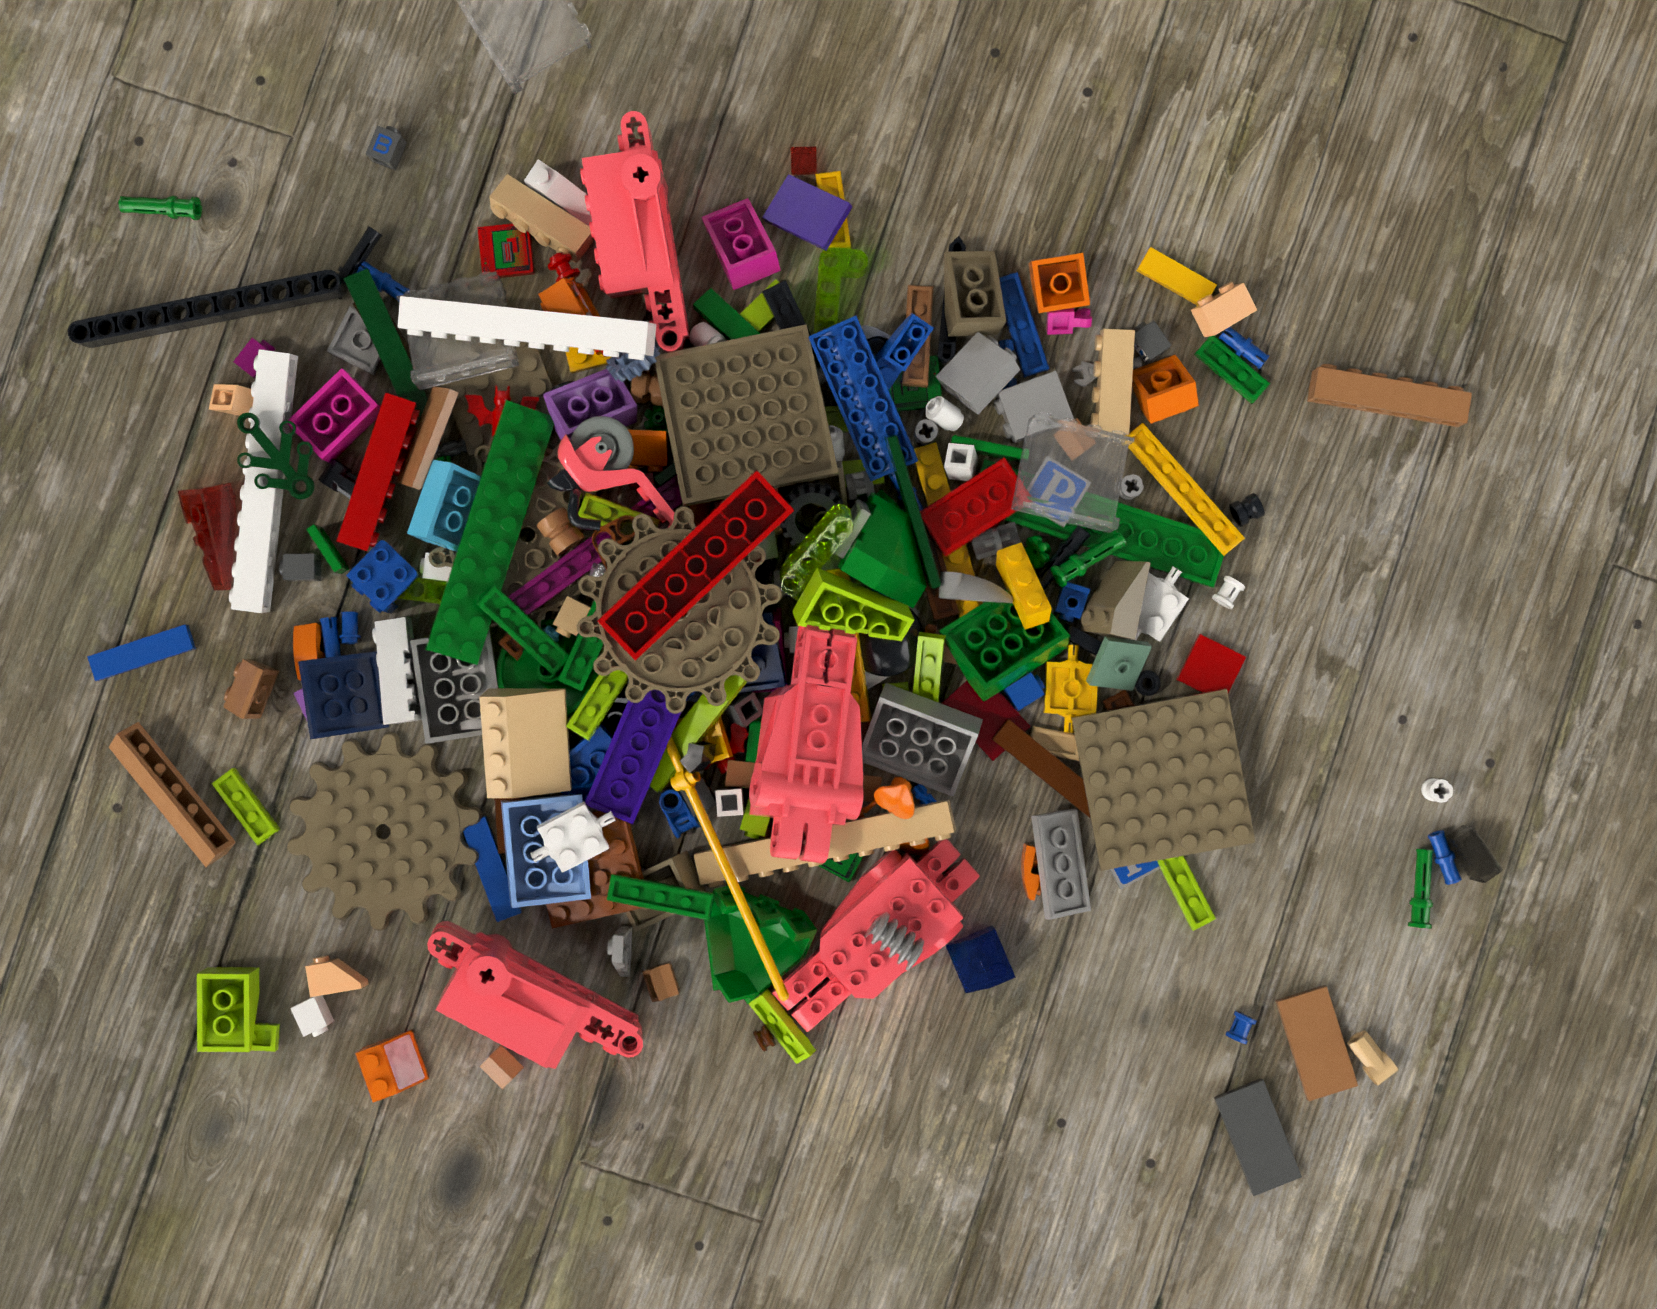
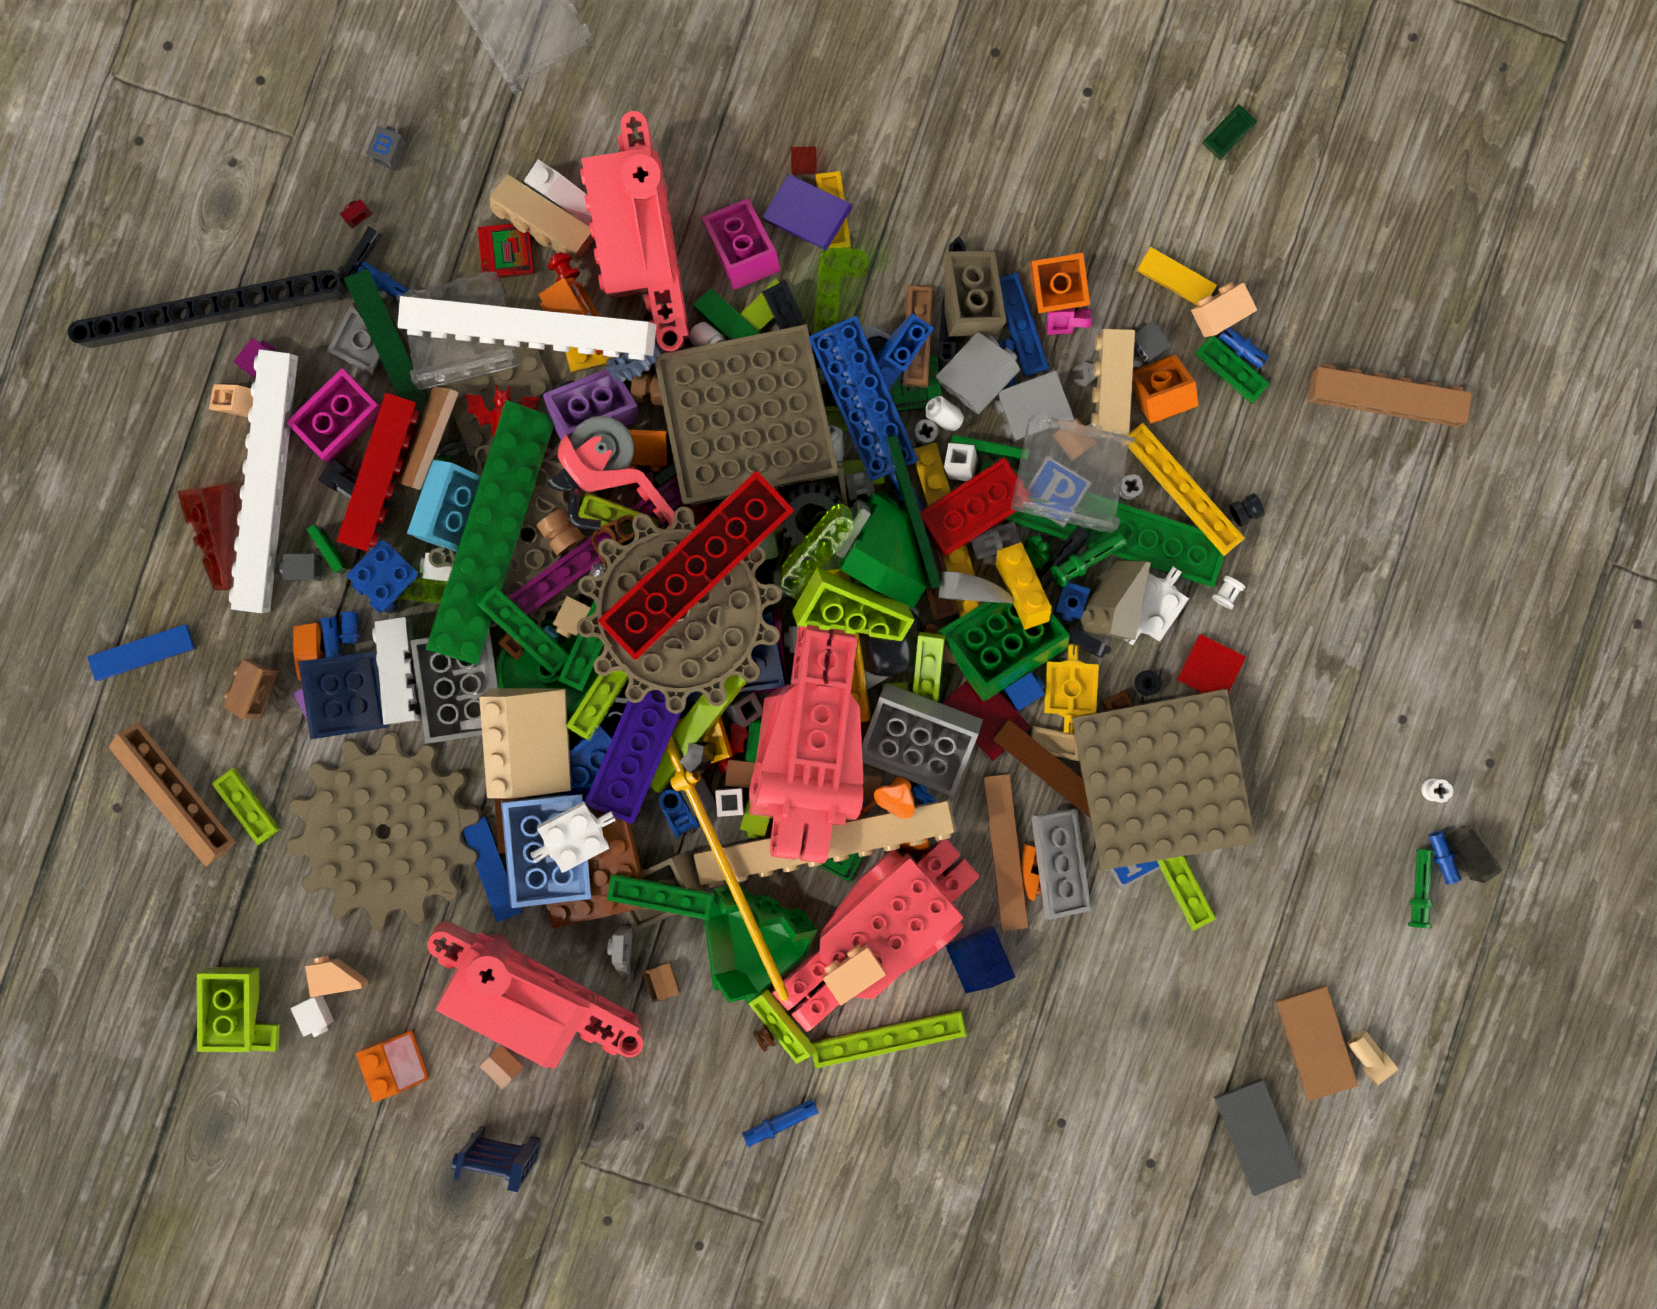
green pin [118,195,202,220] -> none
dark green plant [237,412,315,499] -> none
green plant [644,405,669,434] -> none
light grey piece [864,912,924,971] -> none
sand green plate [1086,636,1152,691] -> none
blue bush [1225,1011,1257,1045] -> none
none -> dark red plate [340,199,373,229]
none -> dark blue fence [451,1126,541,1192]
none -> blue pin [742,1098,819,1148]
none -> lime tile [810,1009,967,1069]
none -> light nougat brick [822,944,886,1005]
none -> medium nougat tile [983,774,1028,931]
none -> dark green tile [1202,104,1257,160]

